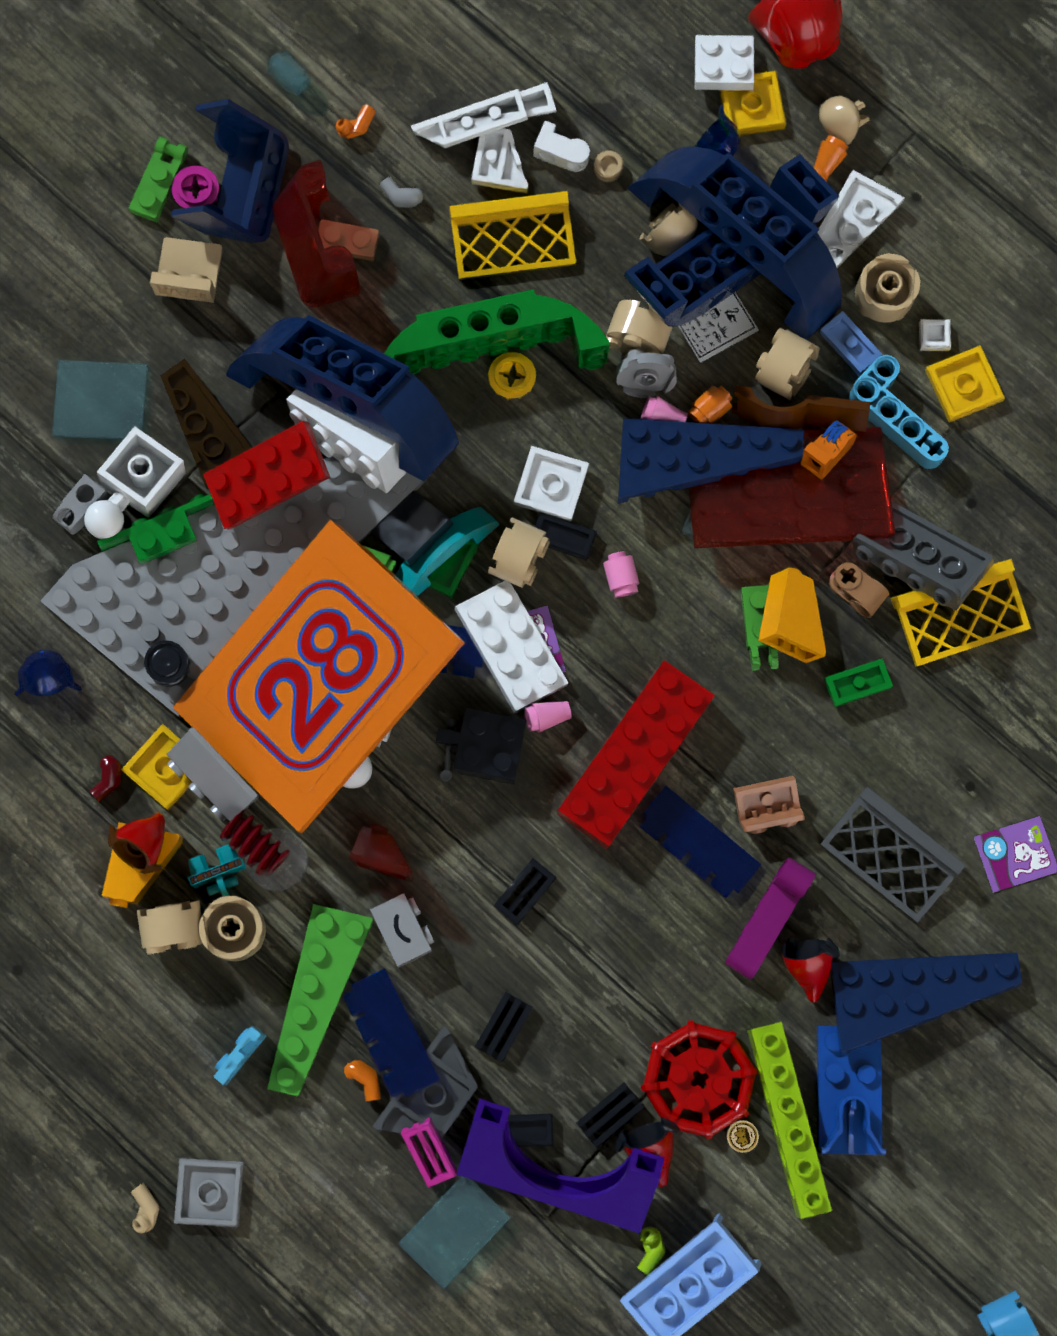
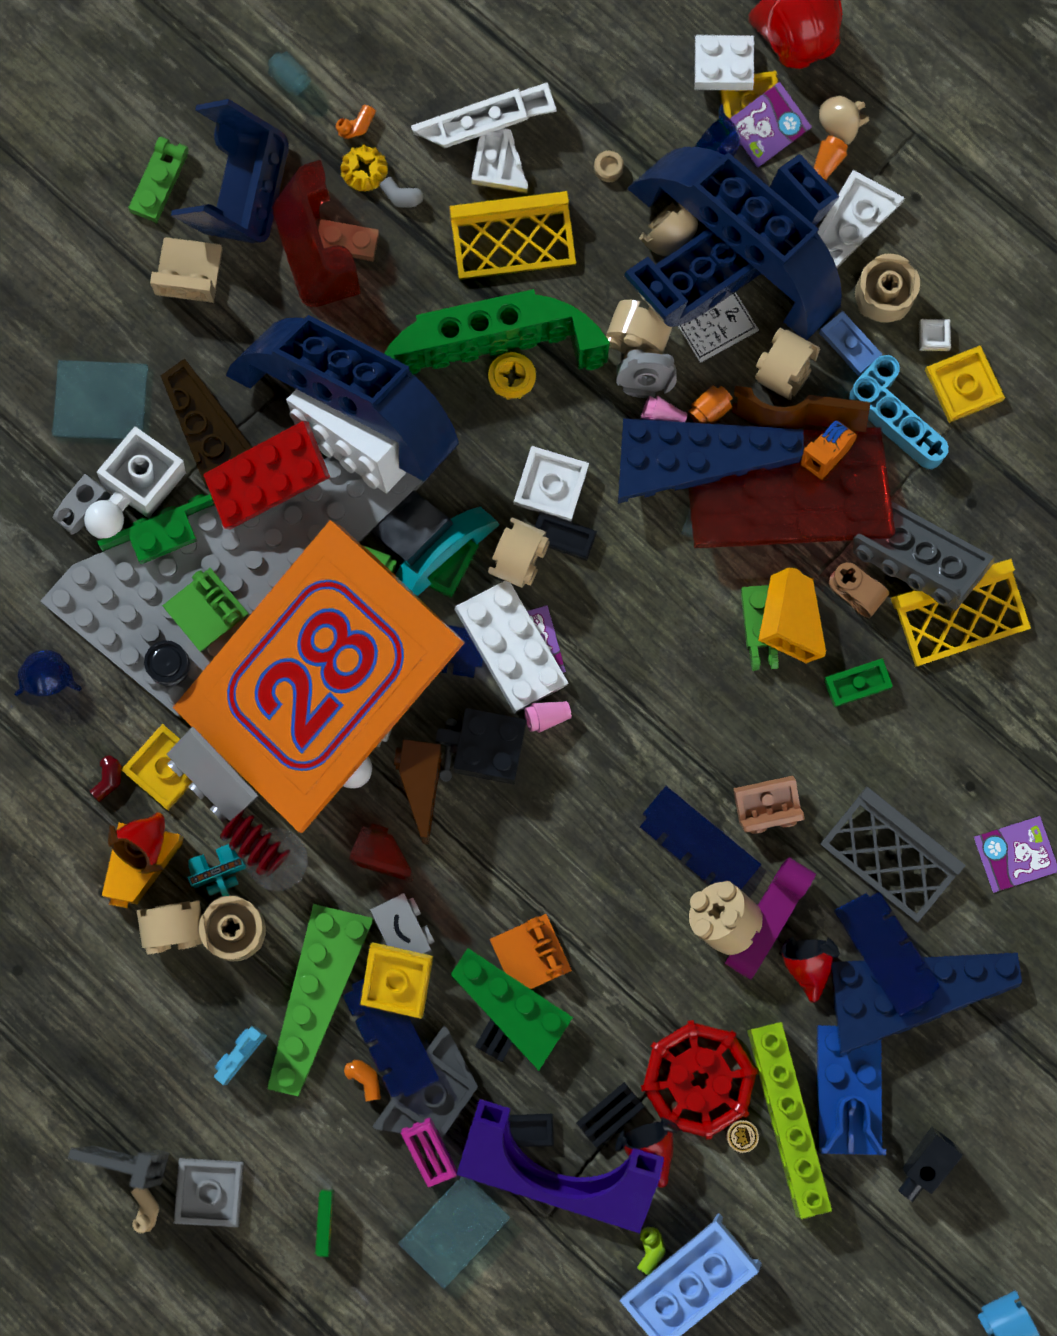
dark pink gear [172,166,220,208] -> none
black tile [493,858,557,926] -> none
white leg [533,121,590,172] -> none
red brick [557,660,715,850] -> none
bright pink brick [603,551,640,598] -> none
none -> dark grey fence [68,1145,170,1189]
none -> bright green hinge [162,568,248,652]
none -> green tile [315,1189,334,1257]
none -> yellow gear [340,144,388,191]
none -> yellow tile [360,942,433,1019]
none -> reddish brown slope [394,739,442,844]
none -> green wing [450,948,573,1071]
none -> orange hinge [490,914,572,989]
none -> tan brick [689,881,763,955]
none -> sticker [726,82,812,167]
none -> clear blue windscreen [834,892,940,1017]
none -> black torso [898,1126,963,1202]

